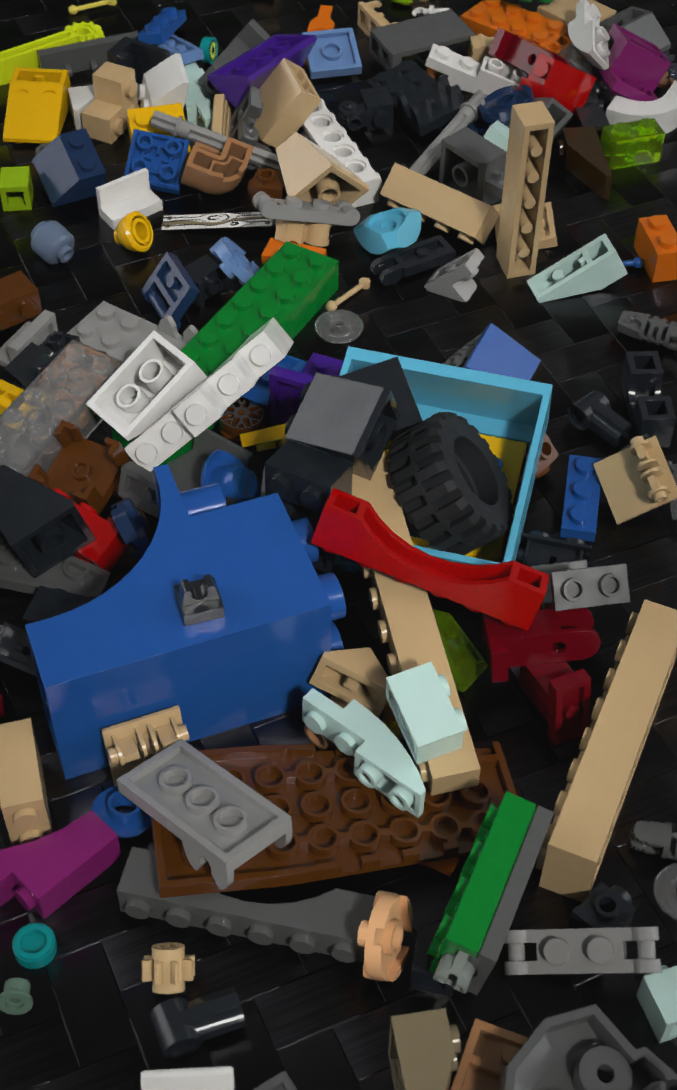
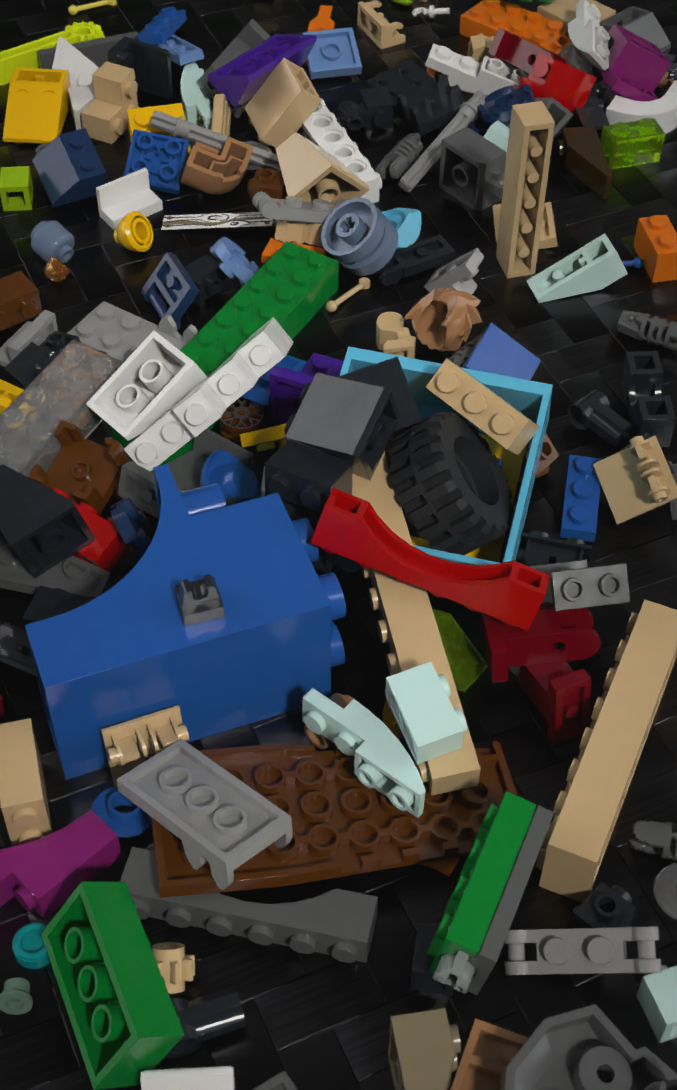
white slope [137,53,189,109] -> none
teal tile [200,37,218,64] -> none
dark grey hinge [229,86,263,146] -> none
tan slope [309,647,388,718] -> none
clear piece [315,310,363,344] -> none
light nougat plate [357,890,413,982] -> none
dark grey panel [369,9,476,71] -> none
tan brick [380,163,500,245] -> none
none -> green brick [41,882,184,1090]
none -> clear orange hinge [44,256,71,282]
none -> white wing [52,37,99,87]
none -> sand blue wheel [321,197,399,276]
none -> dark grey hinge [375,133,423,180]
none -> tan leg [376,312,416,359]
none -> medium nougat hair [404,287,482,352]
none -> tan brick [425,358,540,455]

